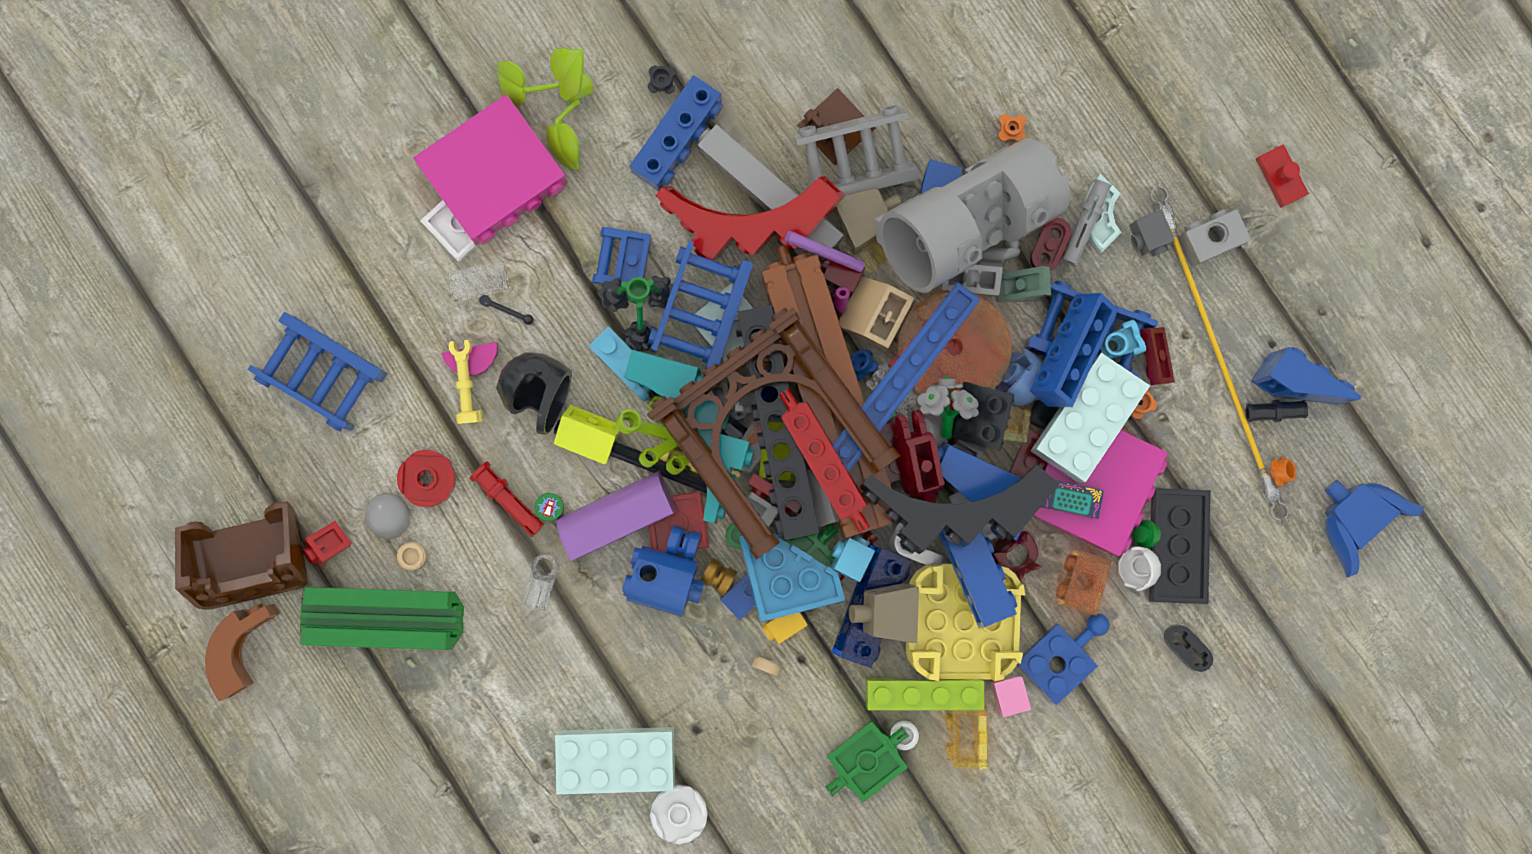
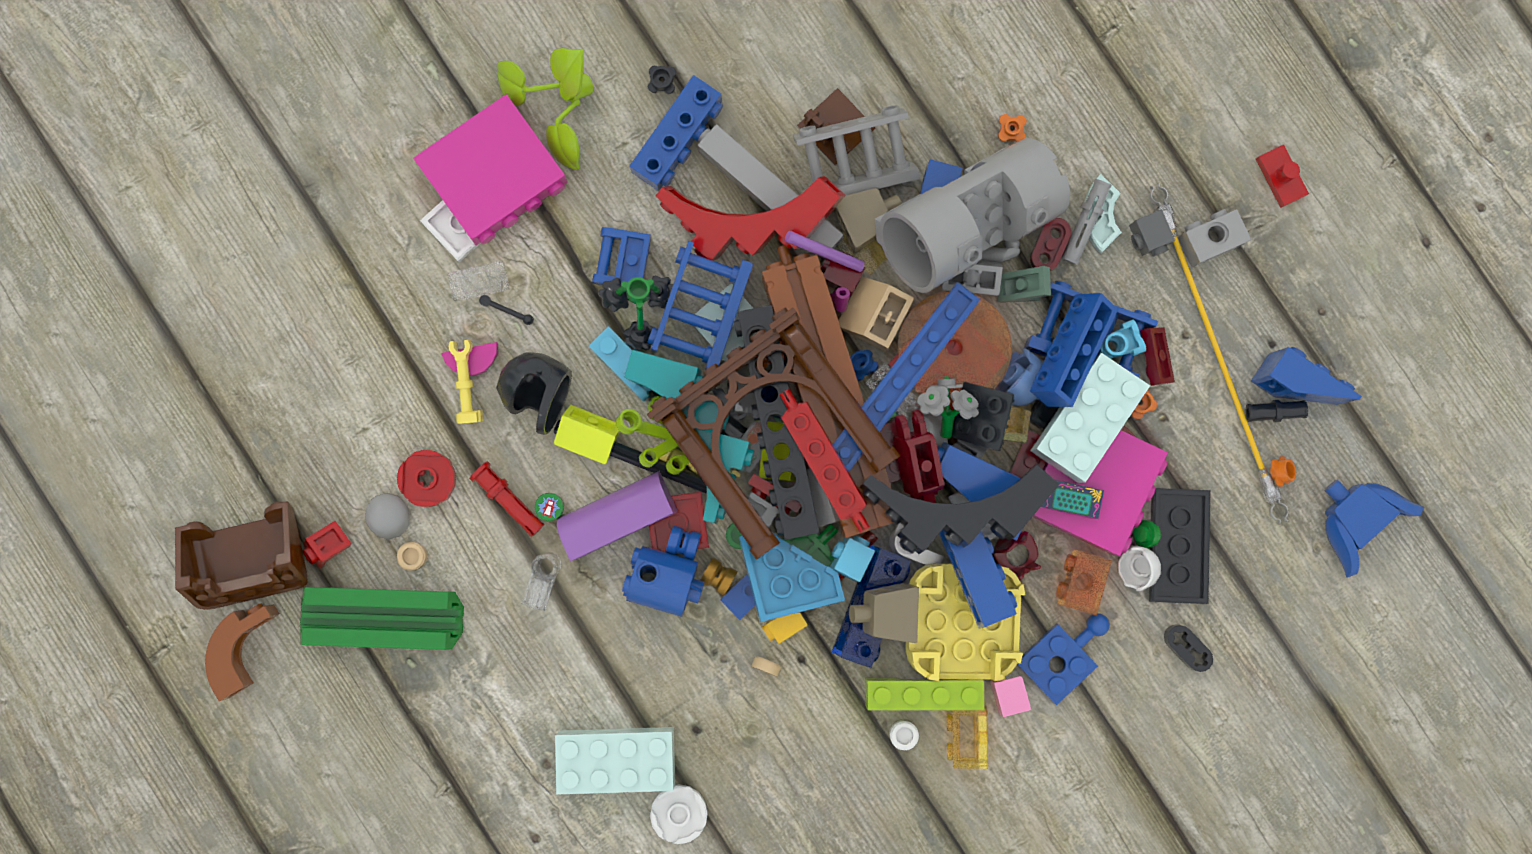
blue fence [247,312,388,432] -> none
green plate [825,720,909,803] -> none

